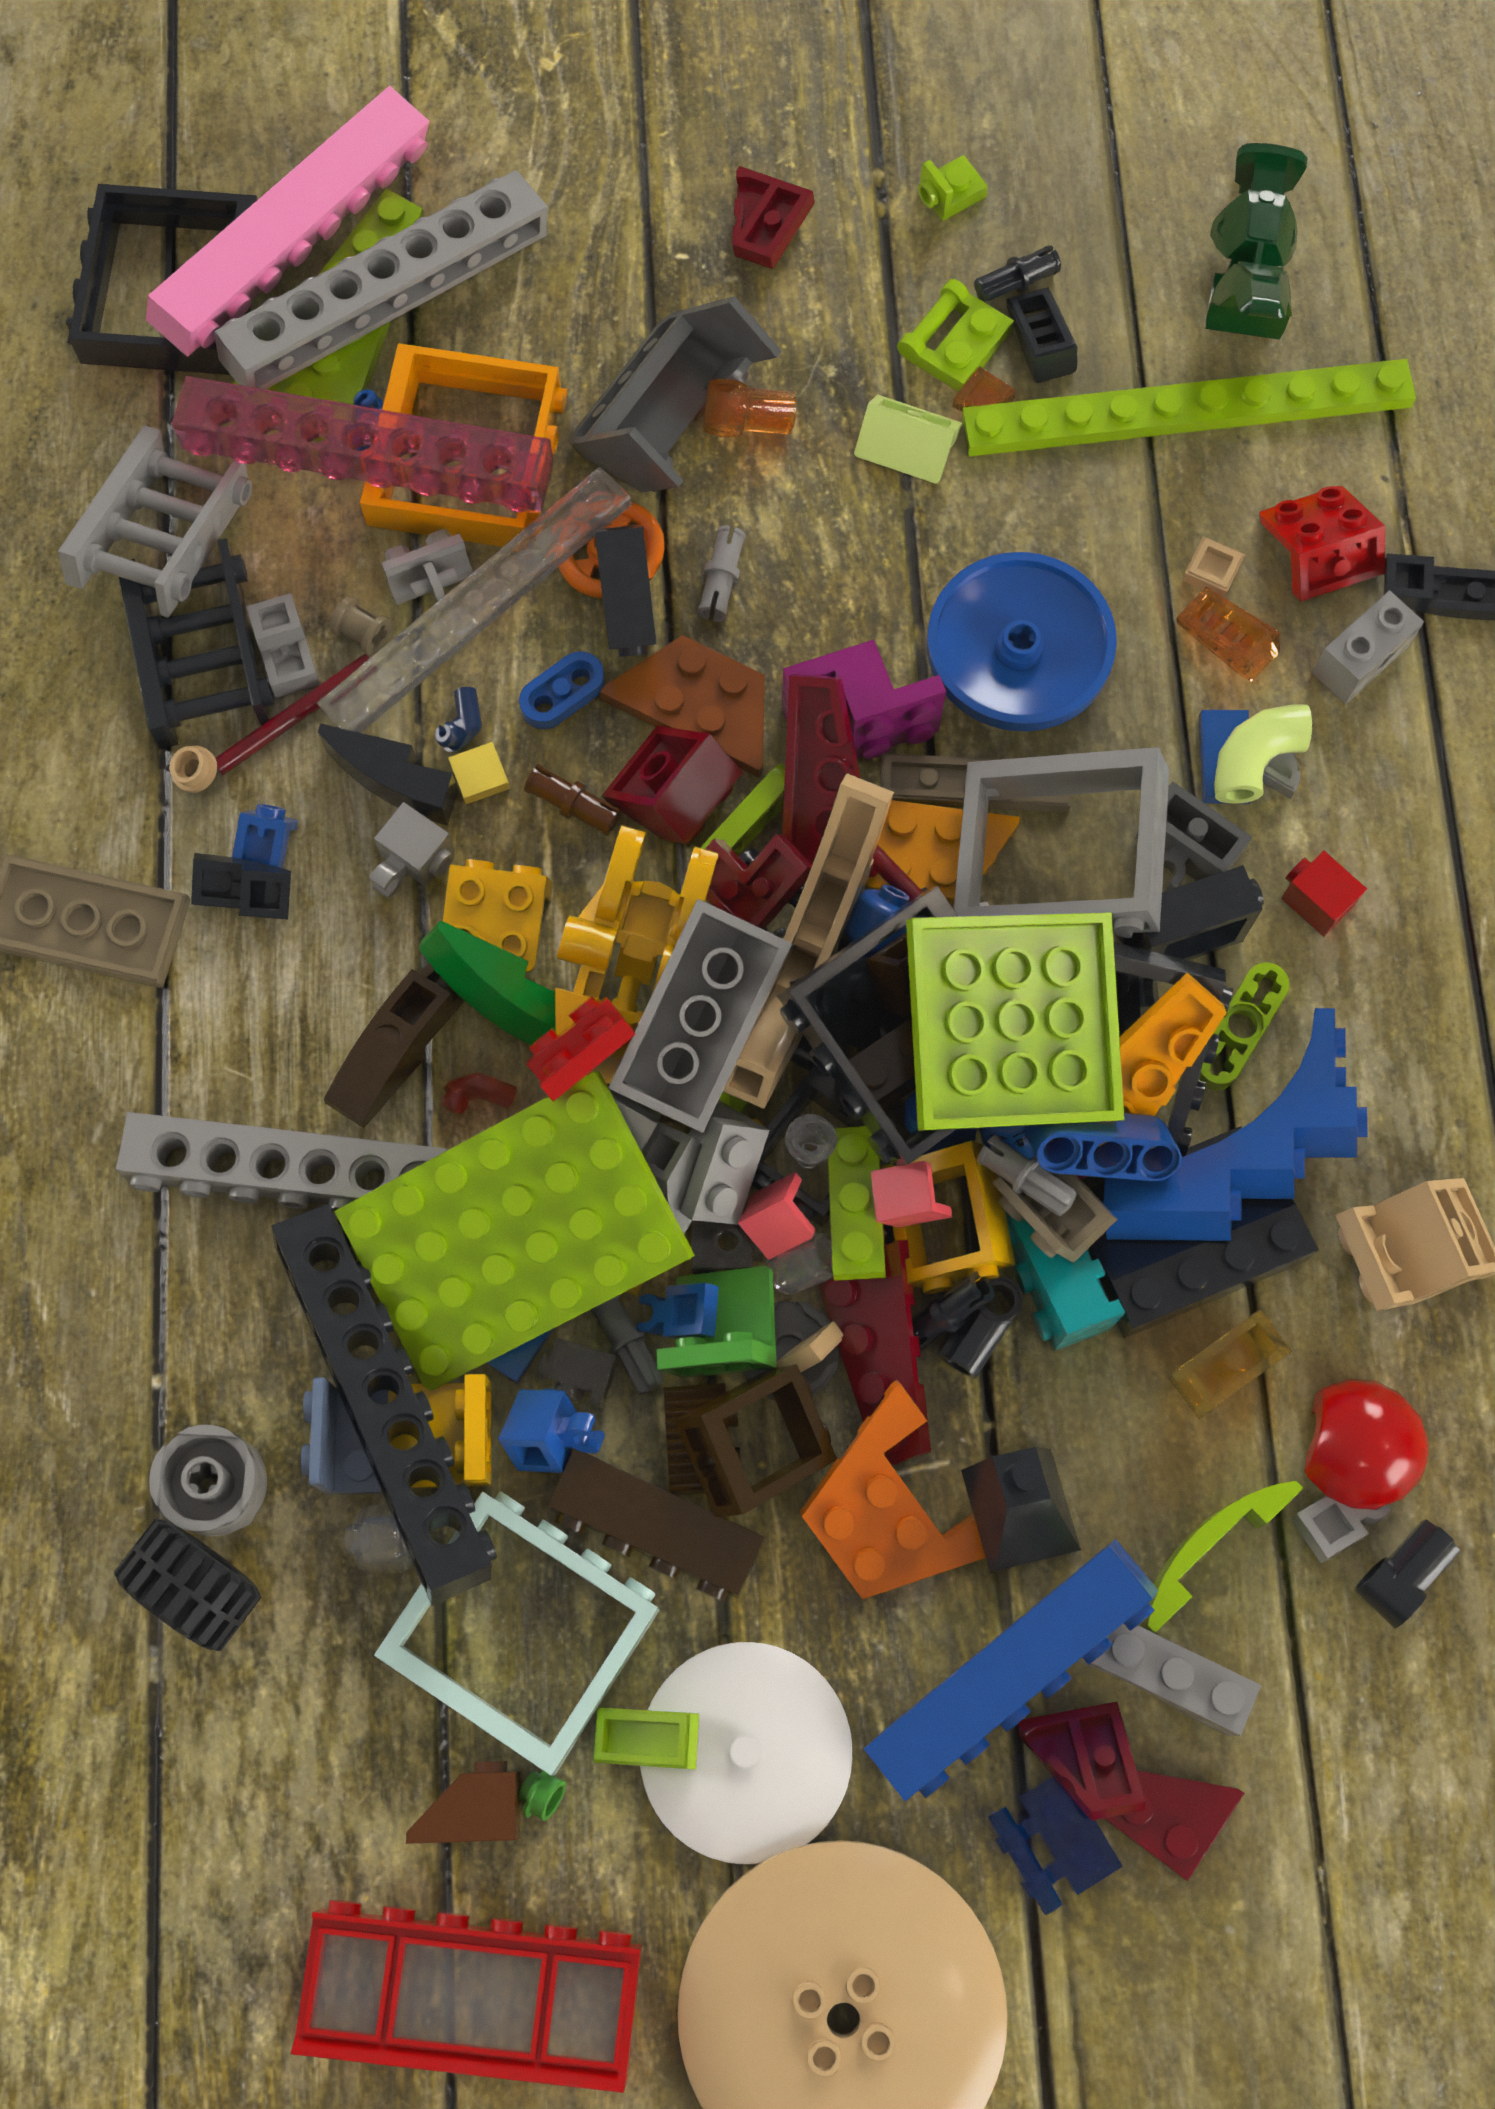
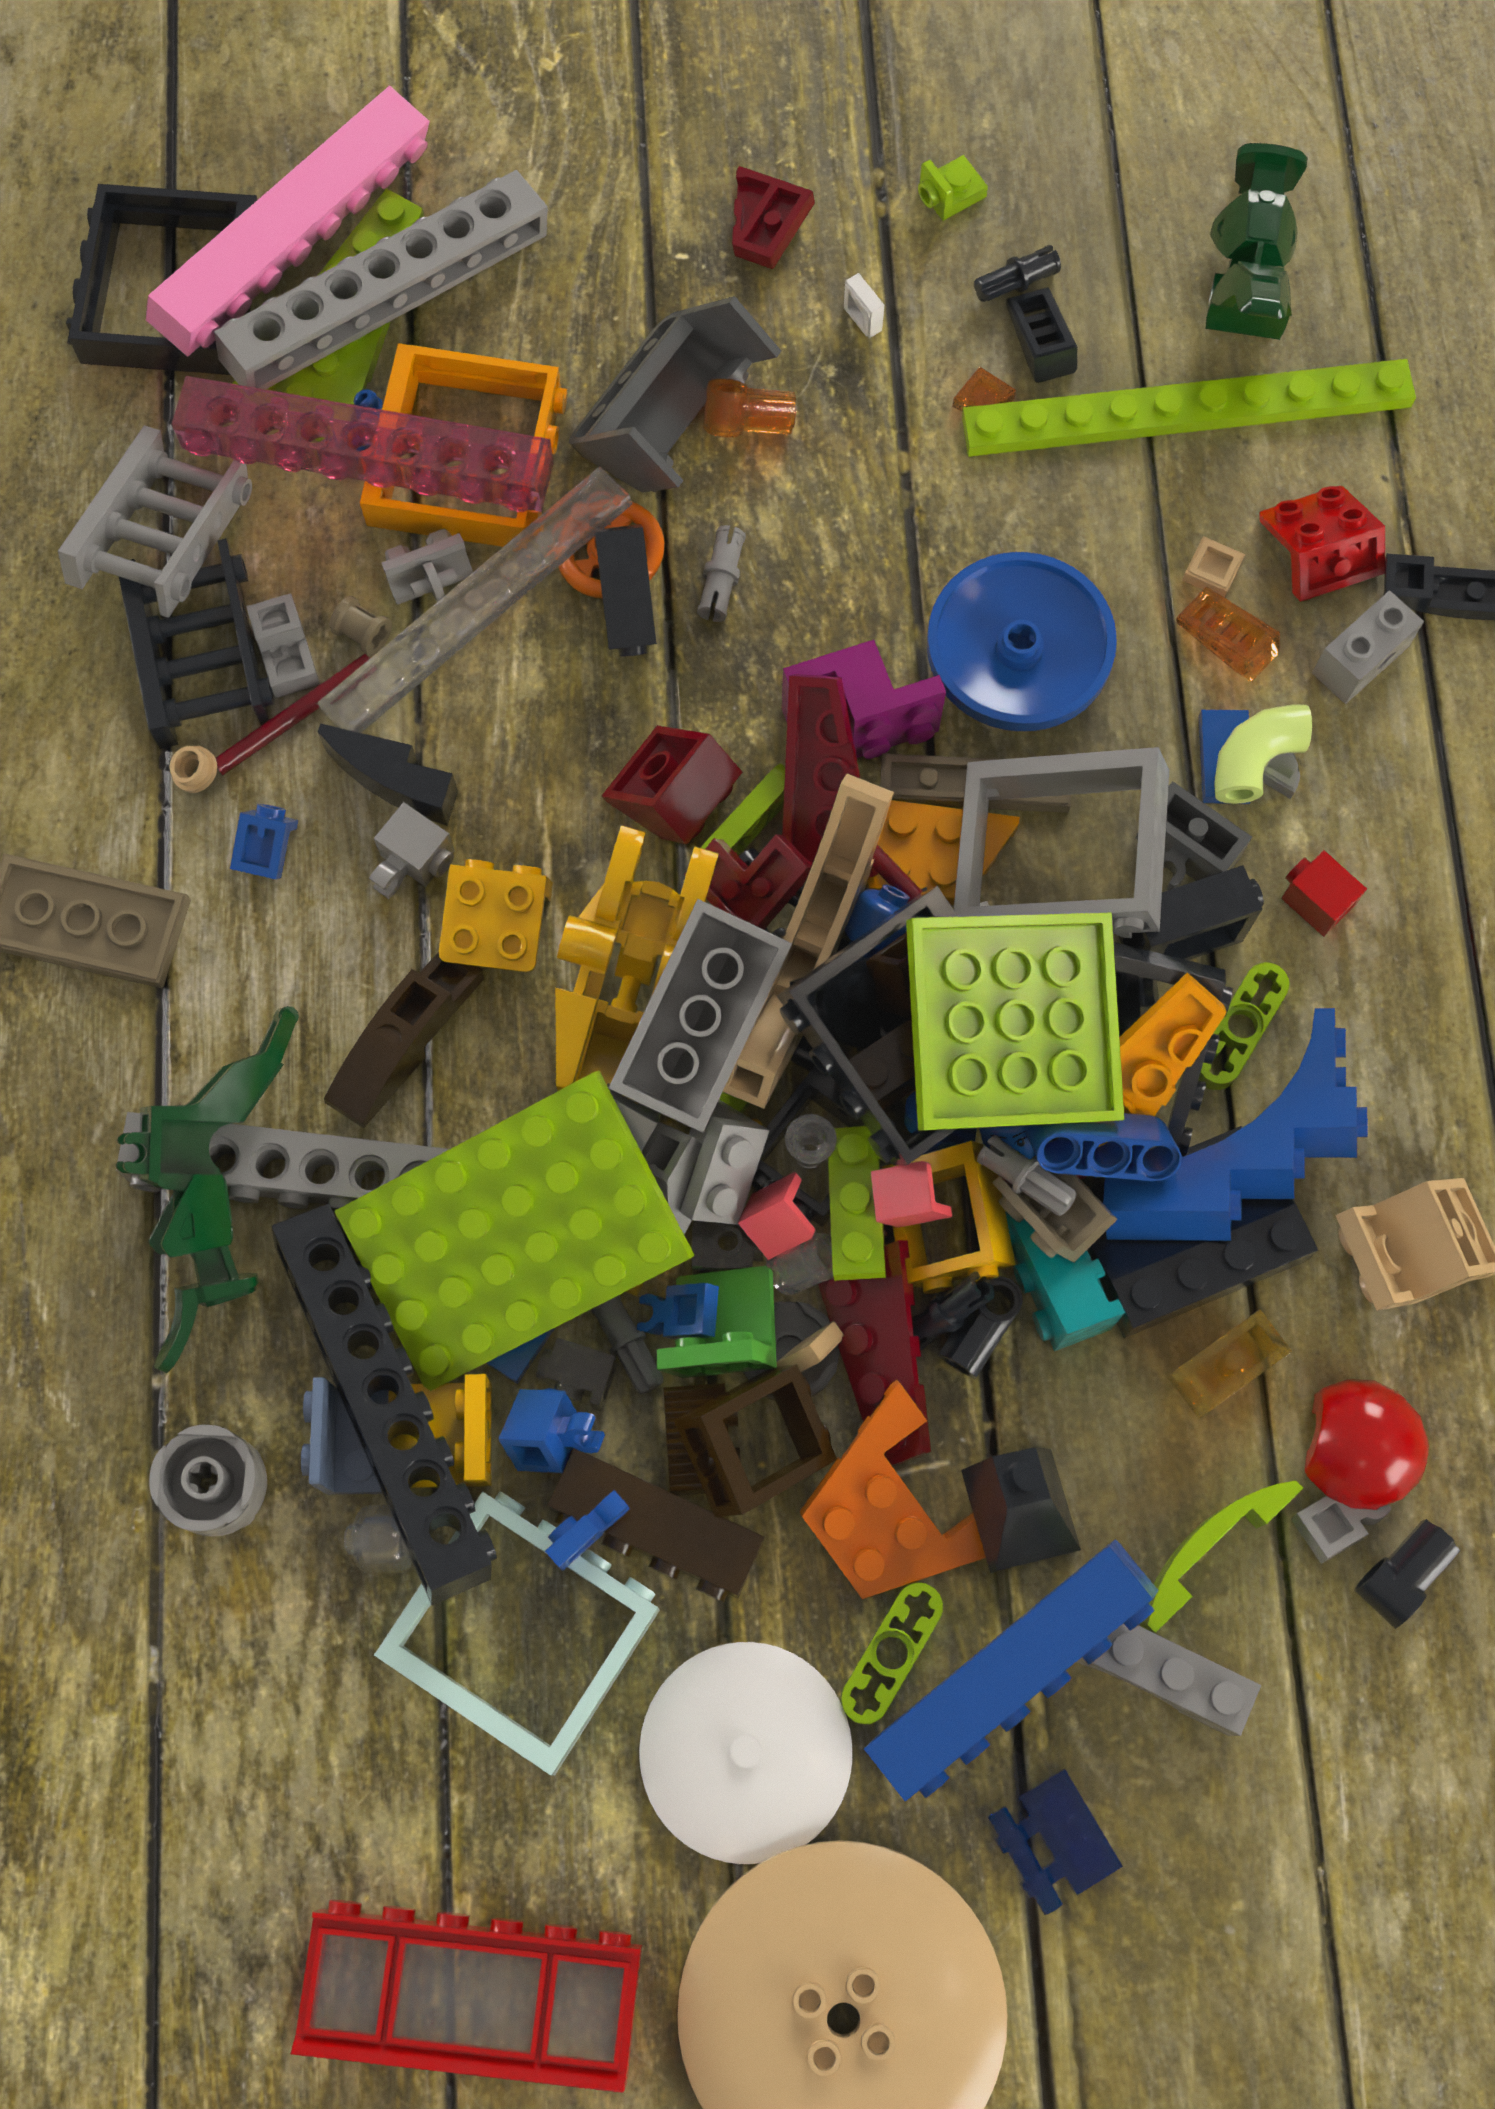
black tyre [114,1519,262,1651] -> none
black slope [191,853,291,920] -> none
reddish brown slope [406,1761,520,1844] -> none
green slope [419,920,556,1045] -> none
dark blue arm [435,687,482,752] -> none
clear red arm [442,1072,517,1113] -> none
light yellow tile [448,742,510,804] -> none
blue plate [519,651,605,729] -> none
bright green plate [519,1771,566,1821] -> none
reddish brown pin [524,764,622,836] -> none
red plate [526,996,636,1102] -> none
lime tile [593,1708,699,1770] -> none
dark orange wing [600,635,765,778] -> none
yellowish green panel [854,394,962,483] -> none
lime plate [897,279,1014,394] -> none
dark red wing [1017,1701,1145,1821] -> none
dark red wing [1103,1770,1245,1881] -> none
none -> dark green piece [115,1006,299,1373]
none -> blue plate [545,1490,630,1571]
none -> lime beam [840,1583,943,1724]
none -> white tile [844,273,885,338]

